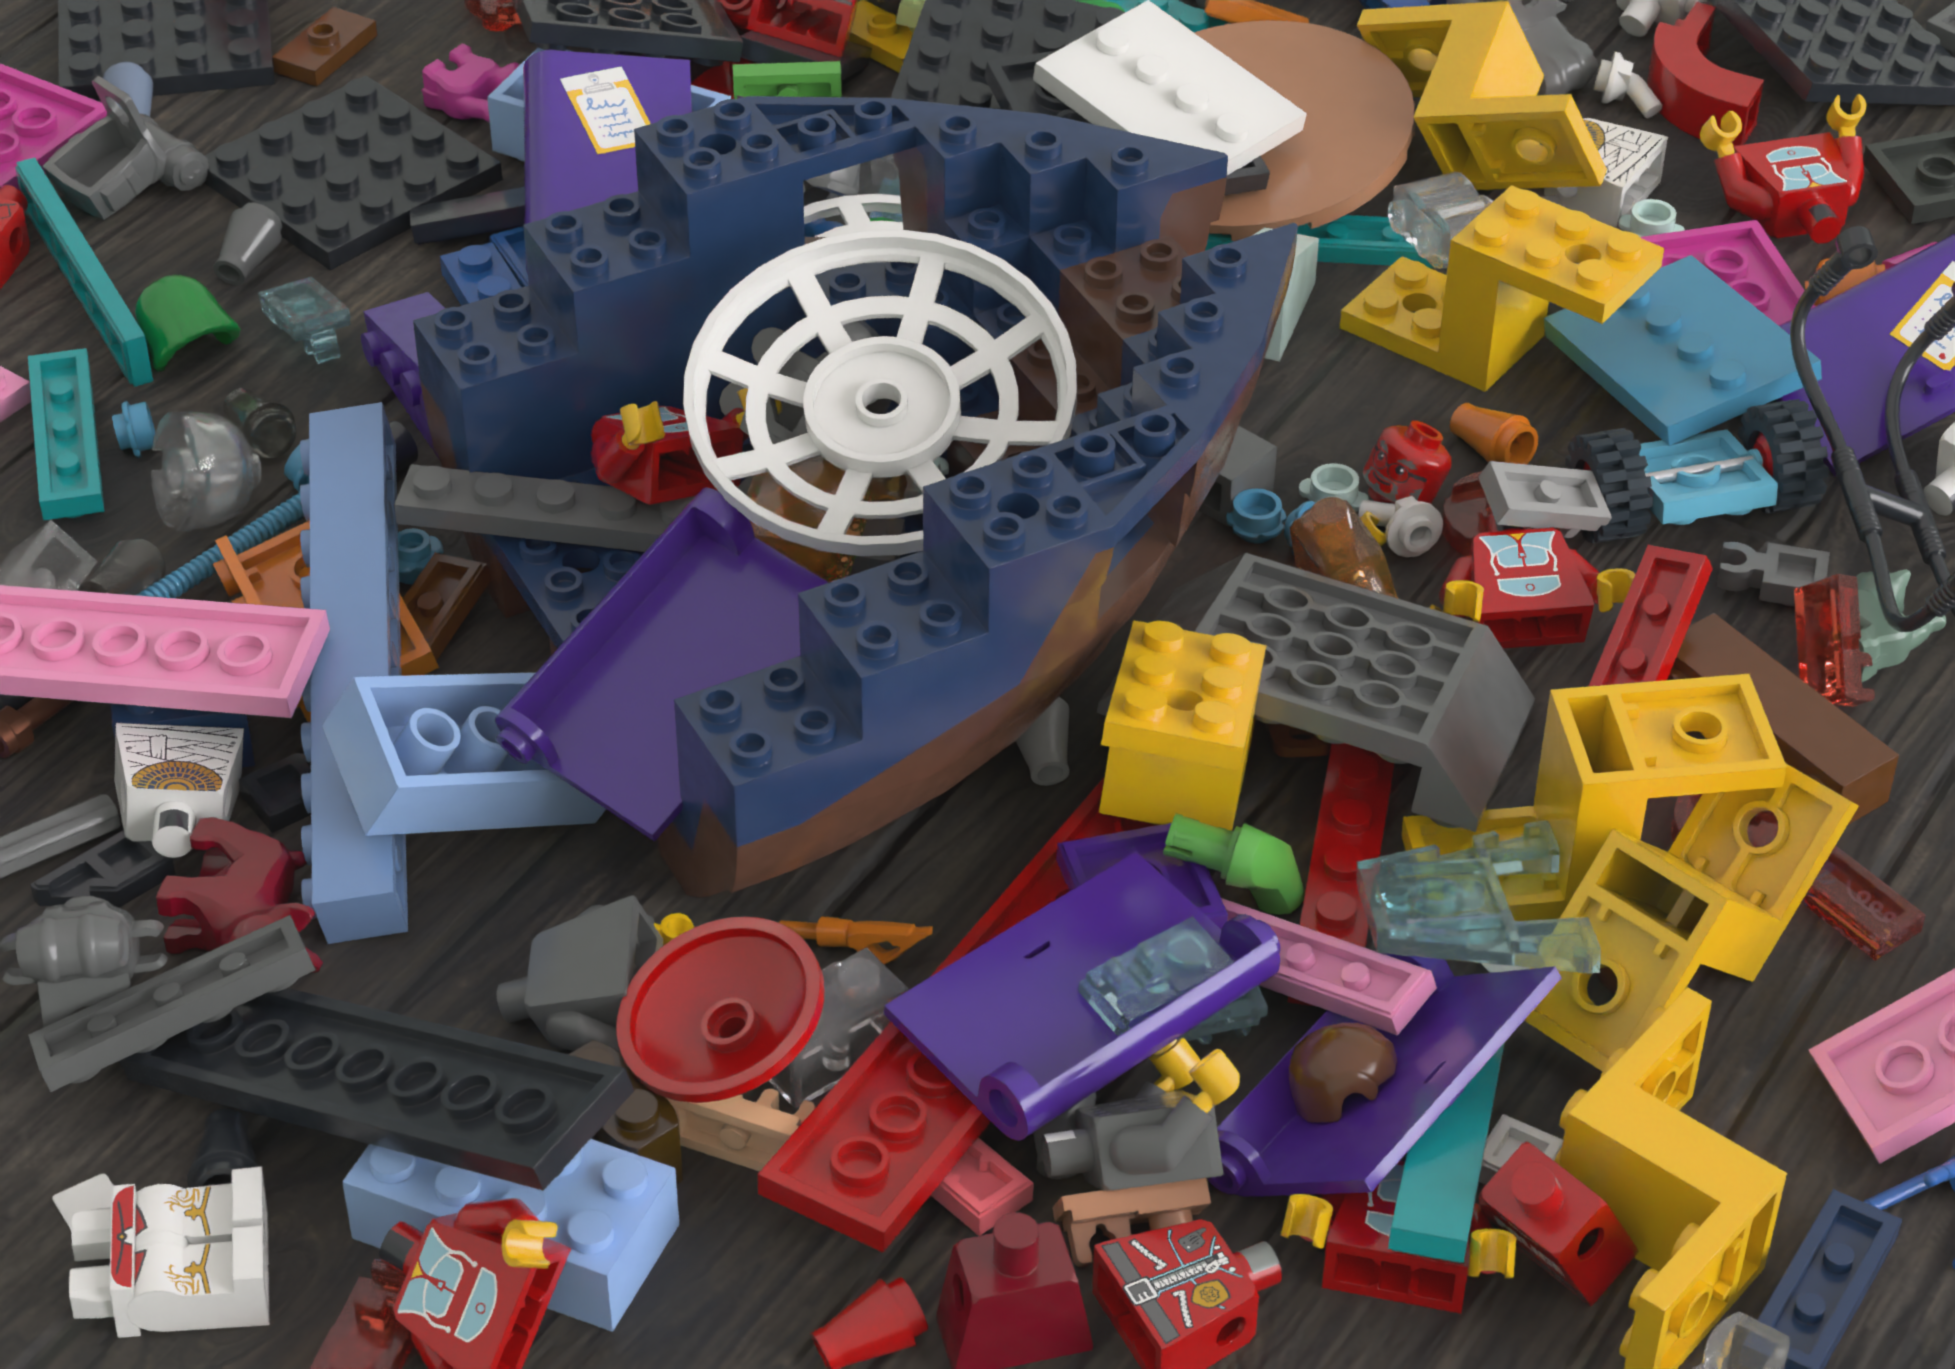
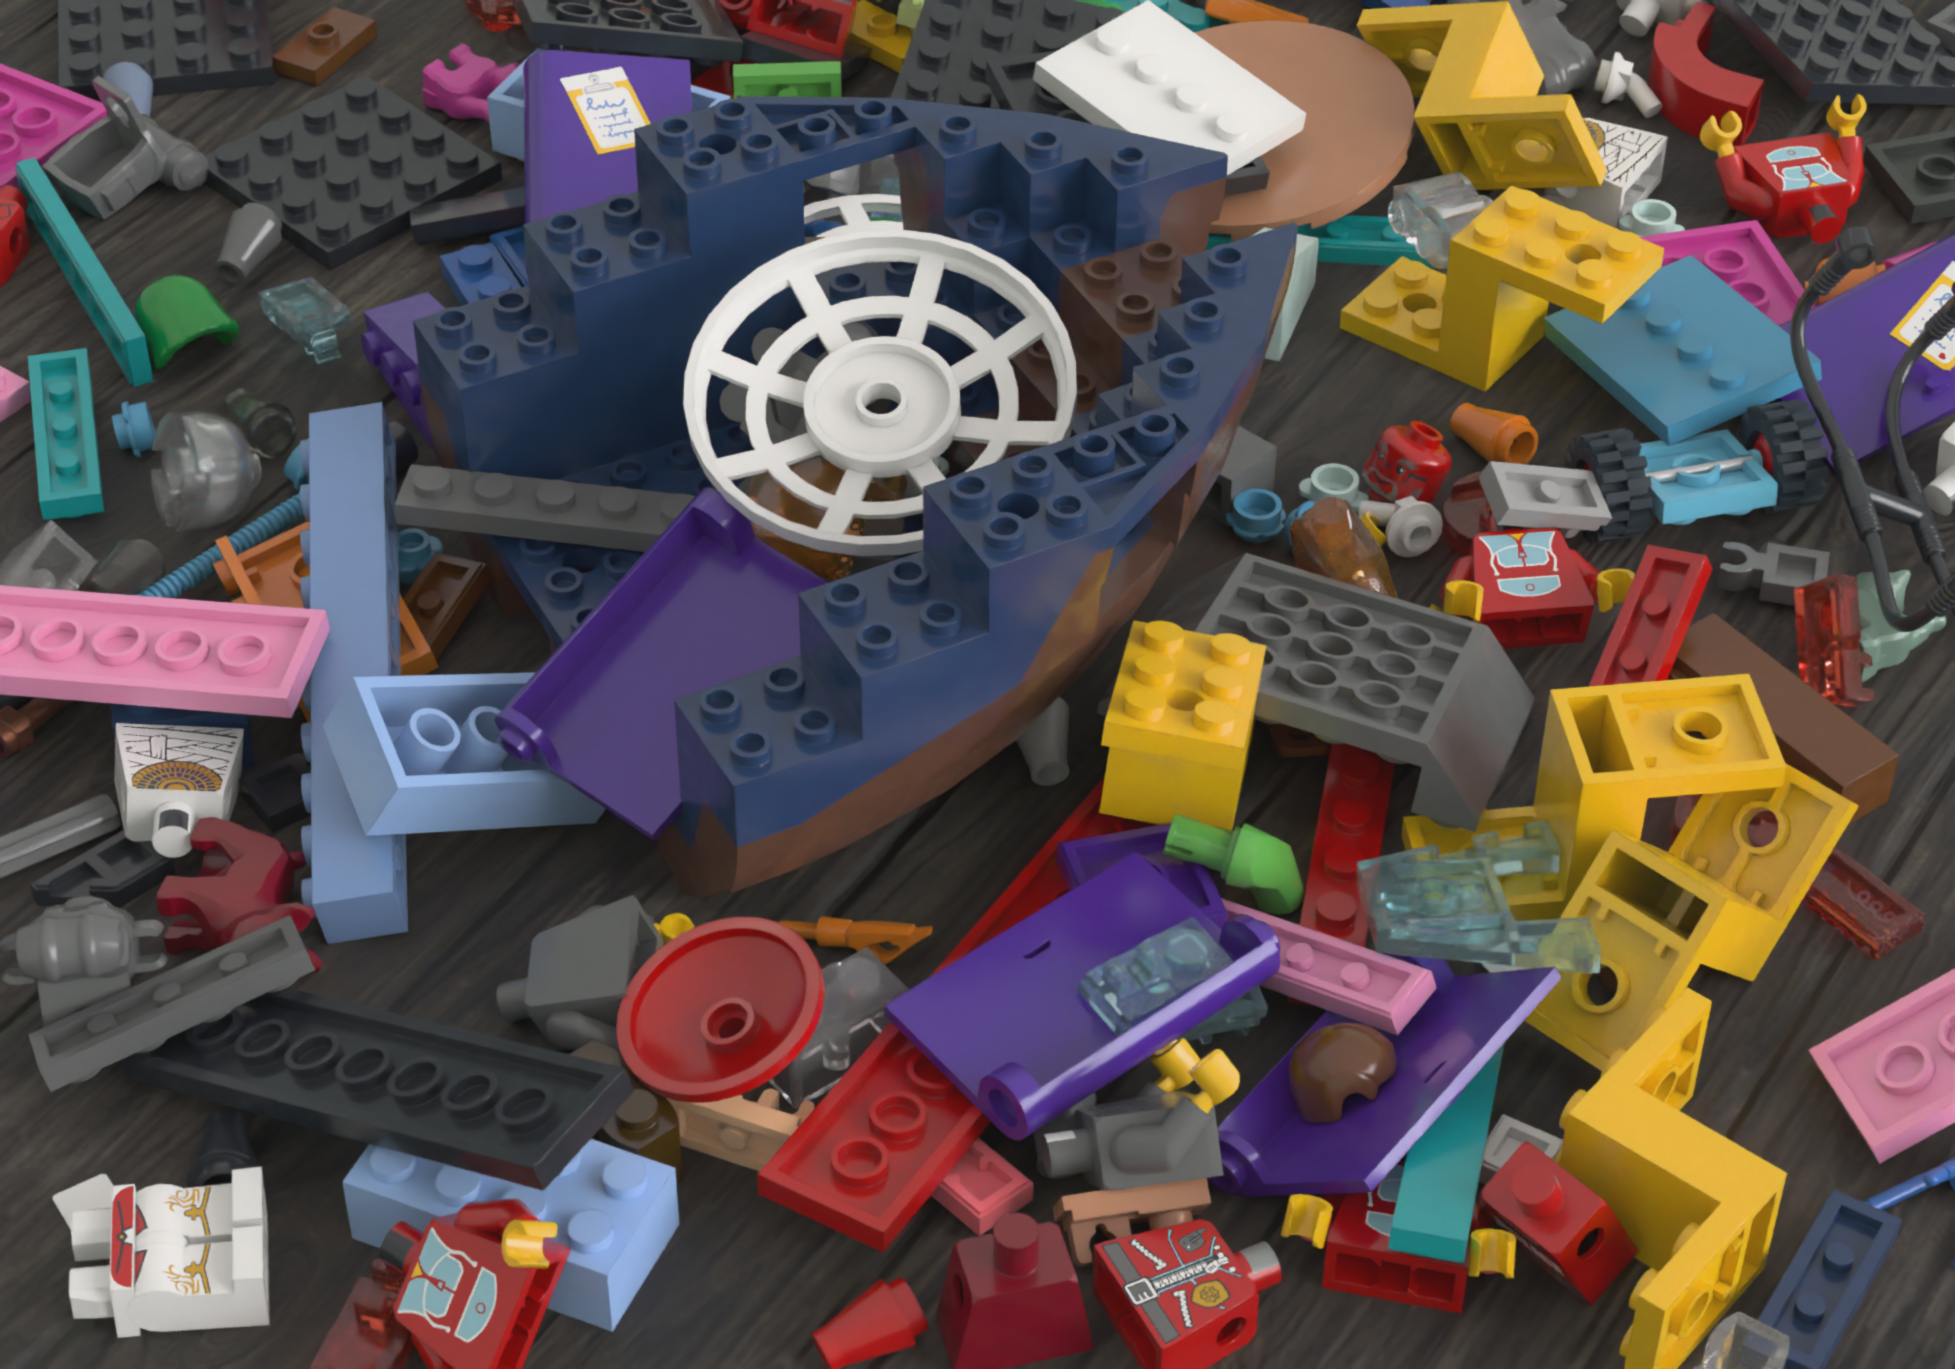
red torso [591,388,782,505] -> none

